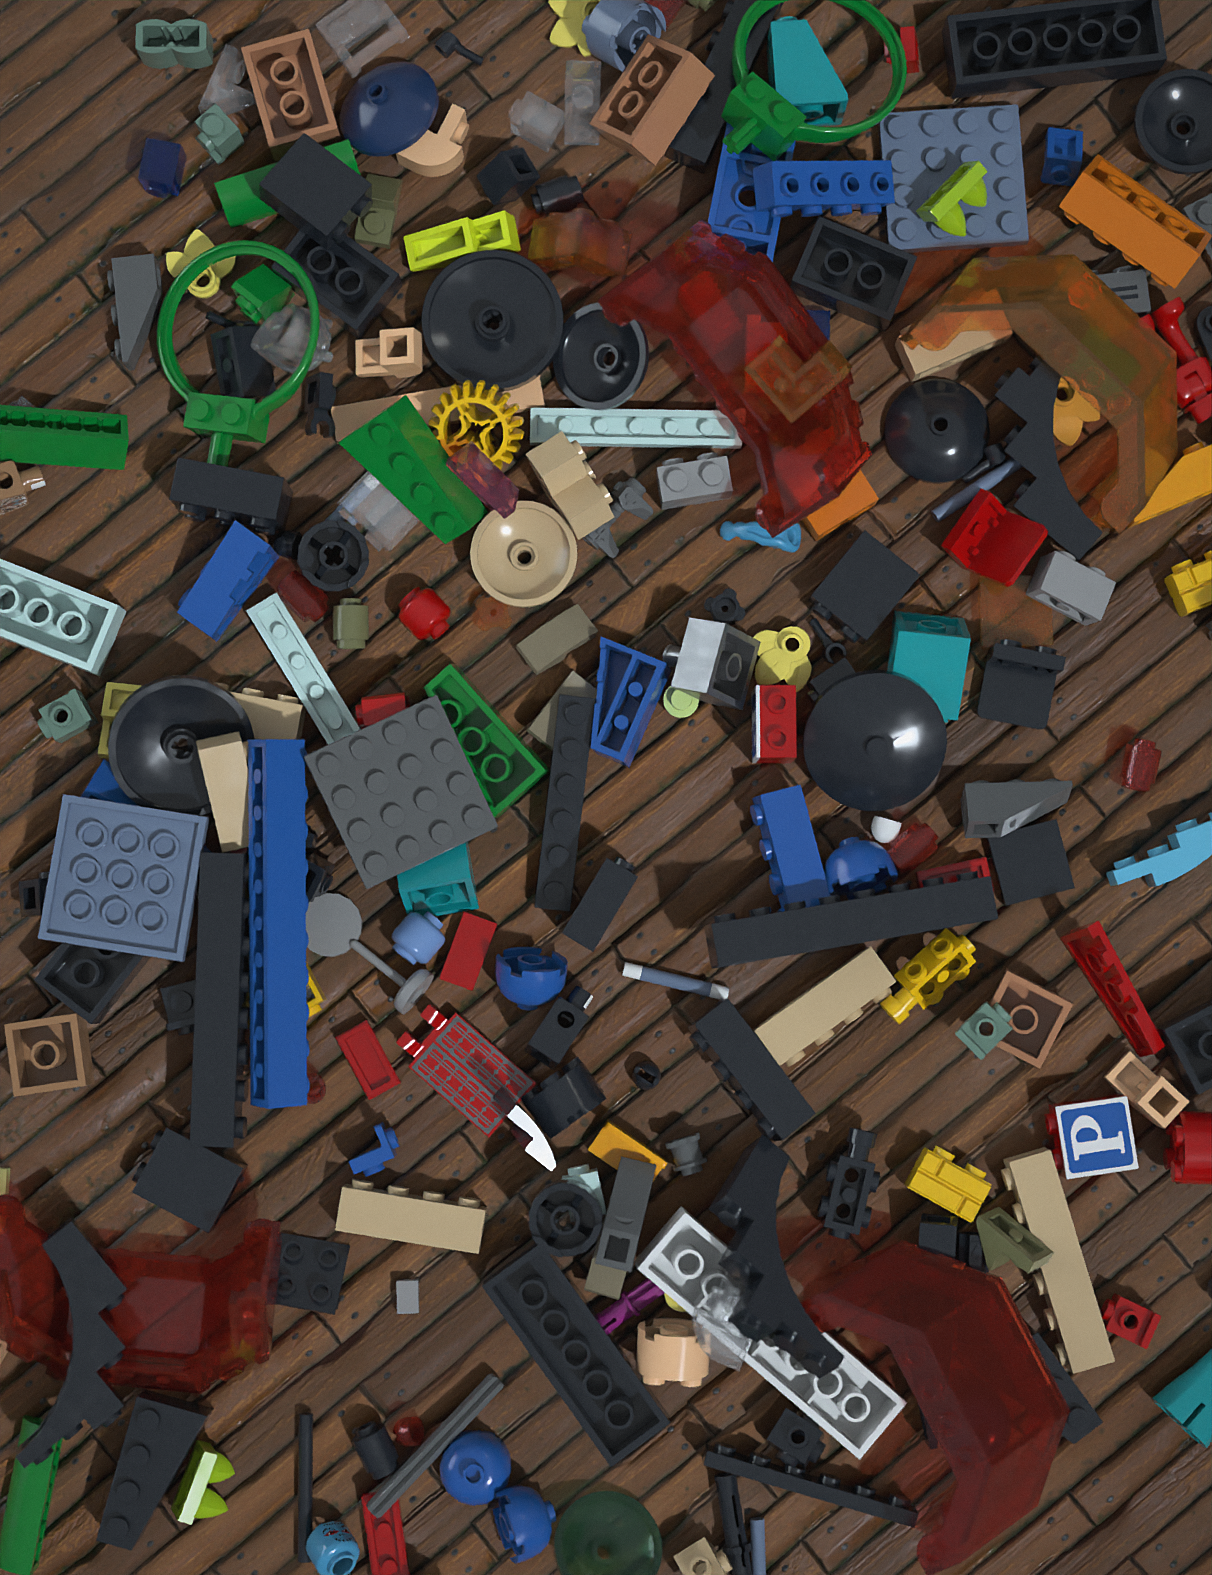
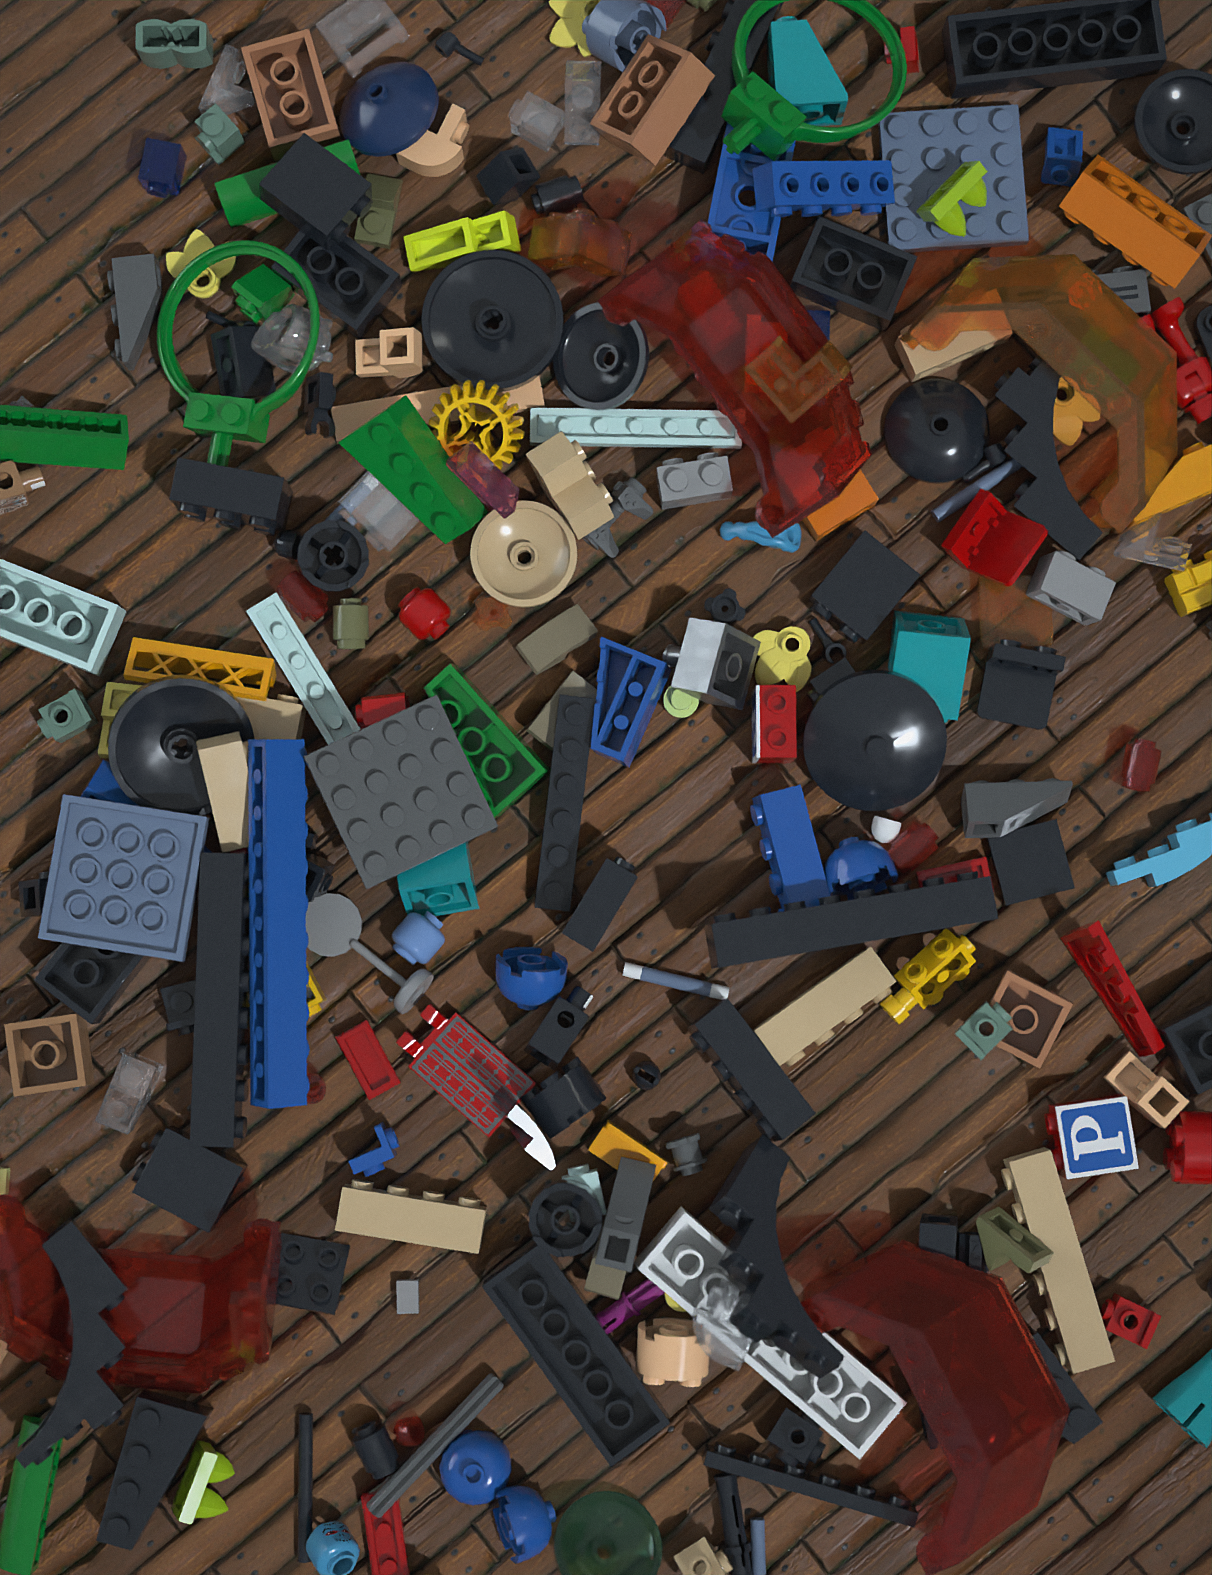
blue wedge [177,520,279,642] -> none
red tile [439,912,498,991] -> none
black brick [817,1127,880,1240] -> none
yellow brick [904,1146,992,1223] -> none
none -> clear slope [95,1052,164,1135]
none -> light orange fence [123,637,276,701]
none -> clear slope [1113,512,1192,572]

